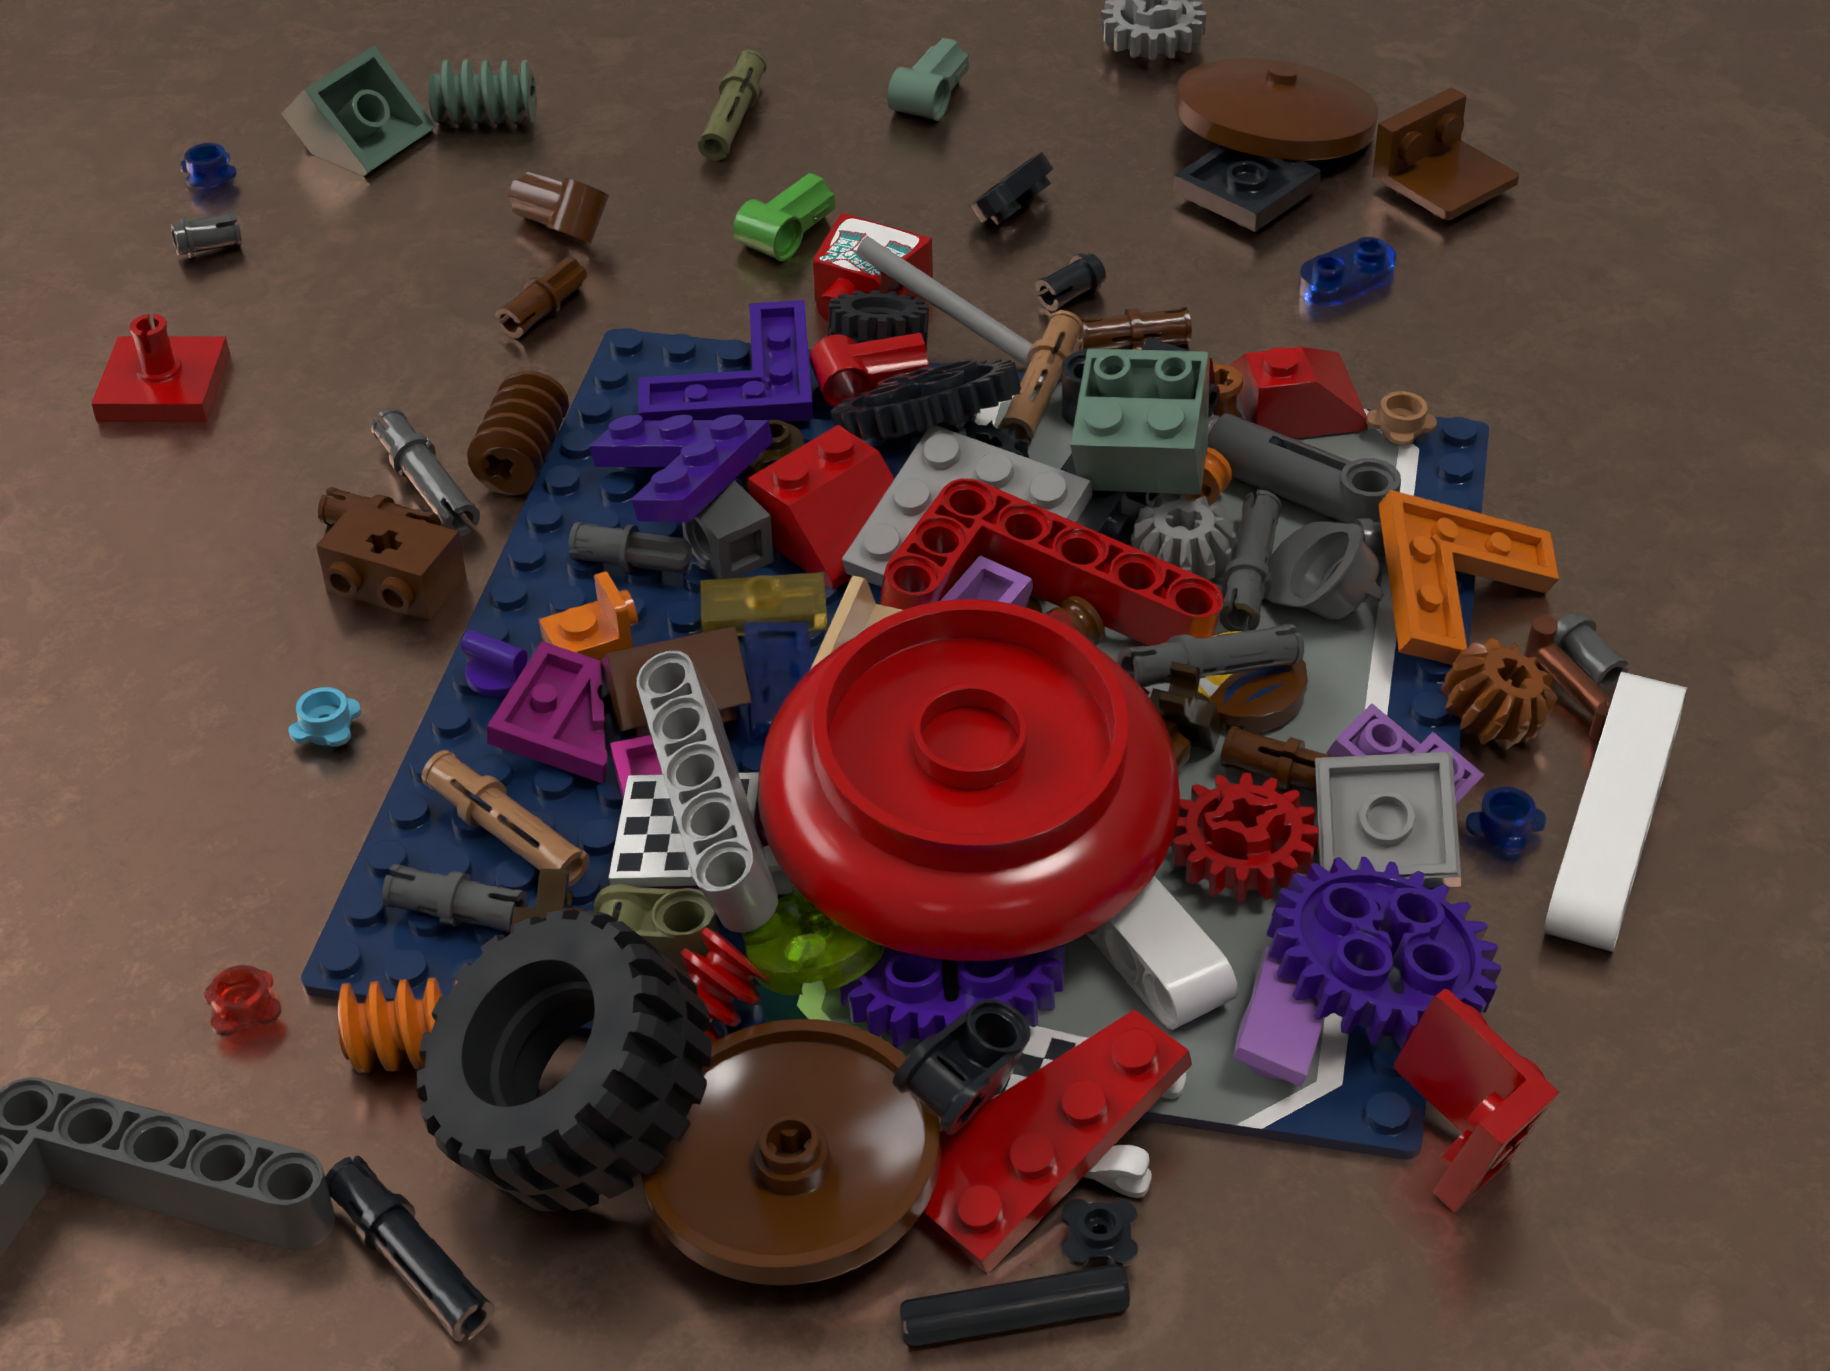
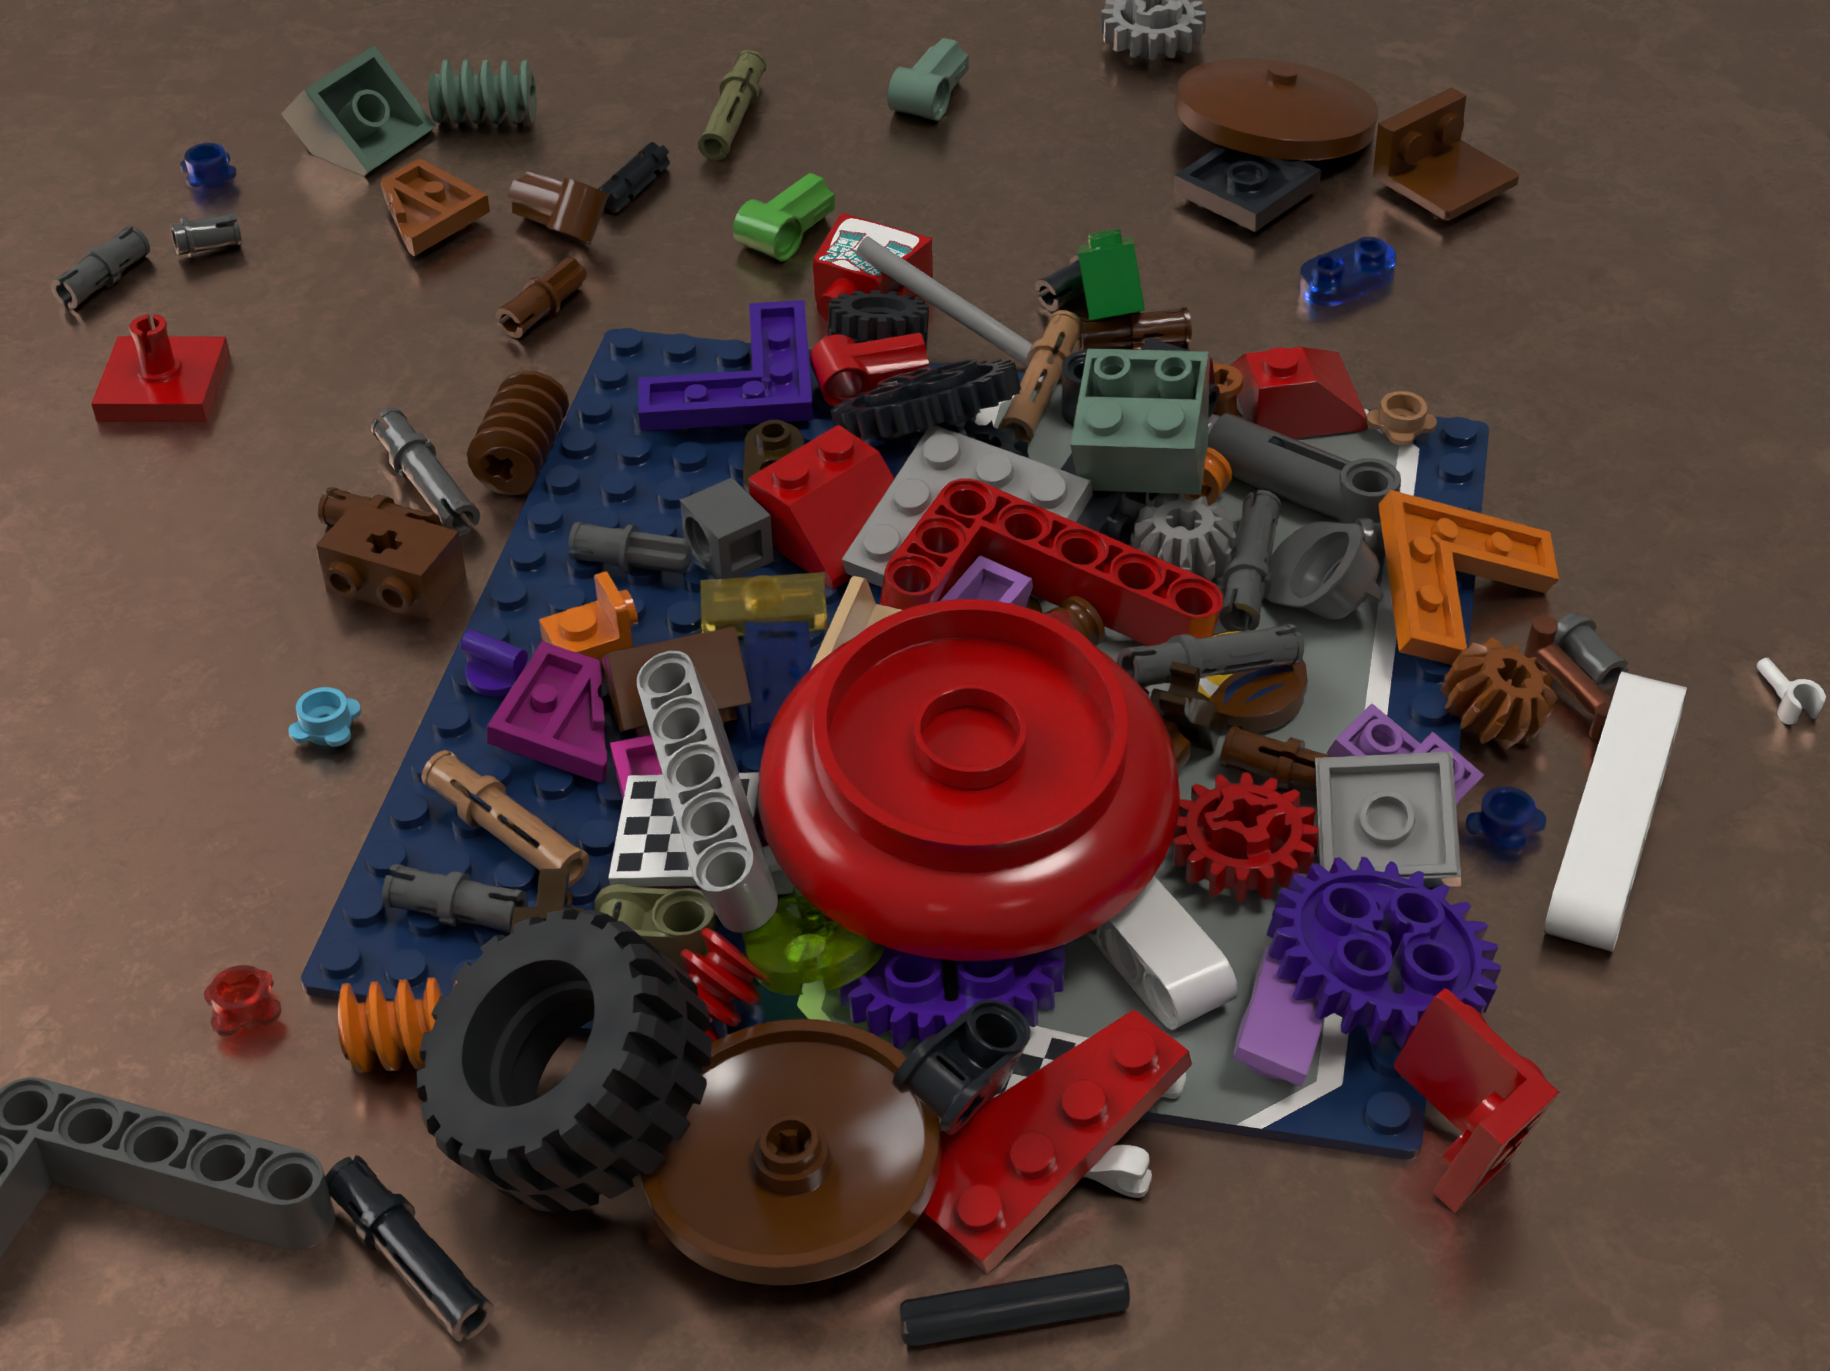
dark purple plate [589,415,773,522] -> none
black plate [969,151,1054,225] -> none
black plate [1061,1199,1138,1270] -> none
none -> dark grey pin [51,225,150,309]
none -> dark orange wing [380,158,490,256]
none -> black axle [598,142,670,213]
none -> green brick [1078,229,1145,320]
none -> white hand [1757,658,1826,725]

